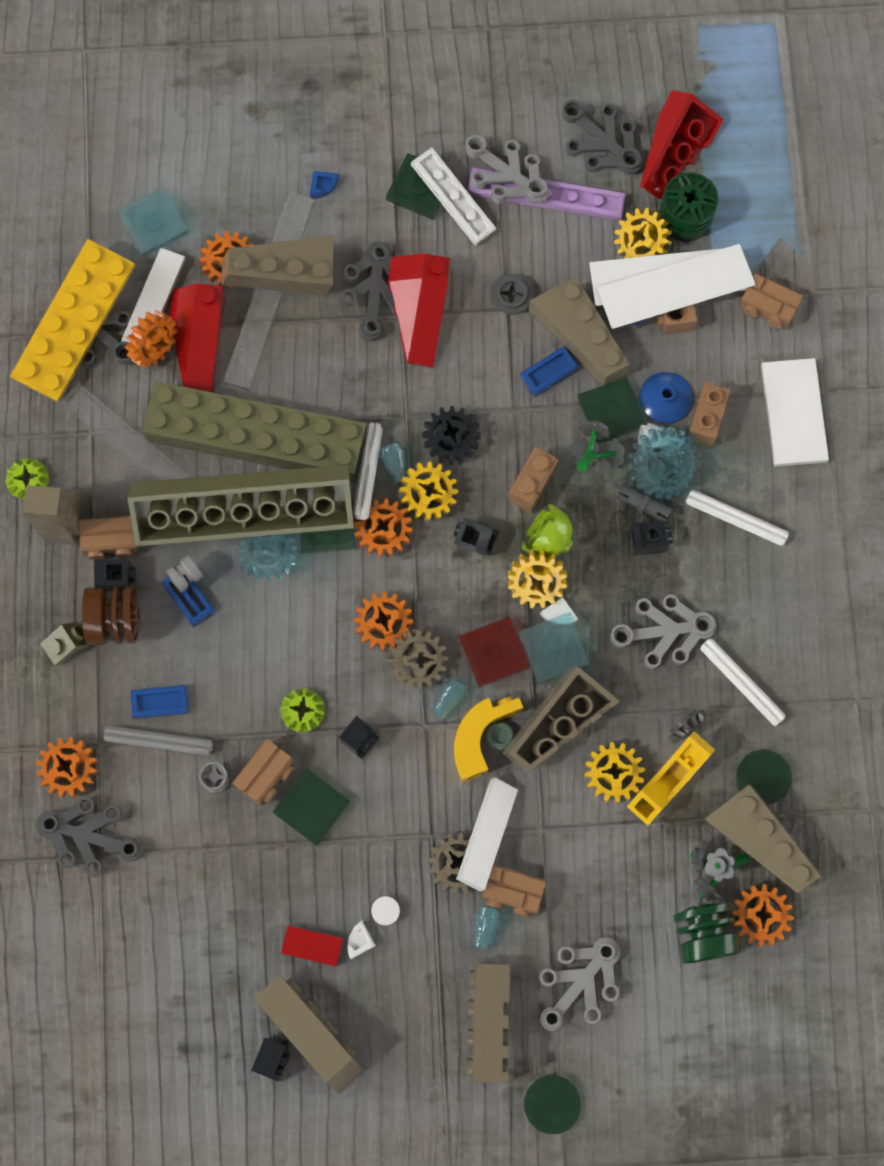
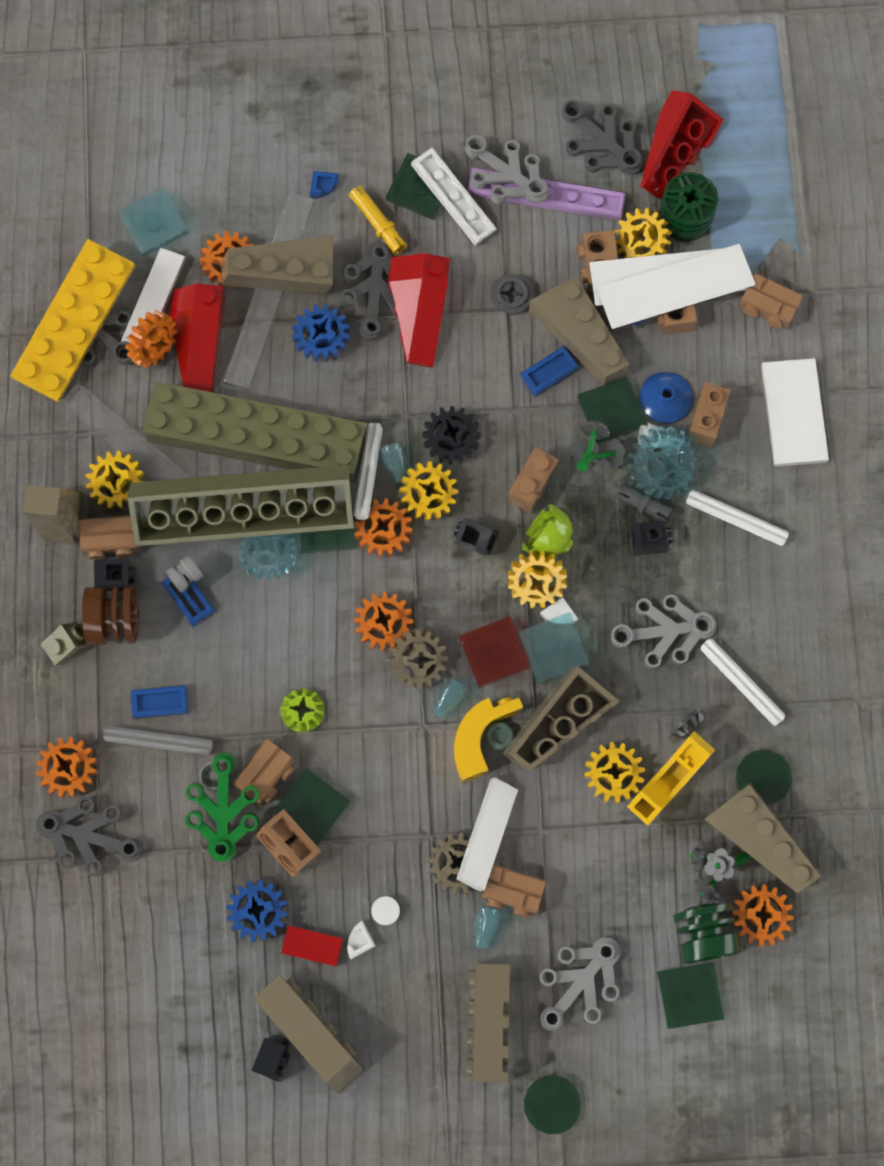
lime gear [5,457,49,500] -> none
black brick [339,716,379,759] -> none
none -> yellow gear [85,451,145,510]
none -> green plant [185,752,260,862]
none -> blue gear [226,880,288,943]
none -> medium nougat brick [256,809,321,877]
none -> blue gear [292,304,350,362]
none -> yellow pin [349,186,407,255]
none -> medium nougat brick [577,230,618,292]
none -> clear green tile [657,962,725,1029]

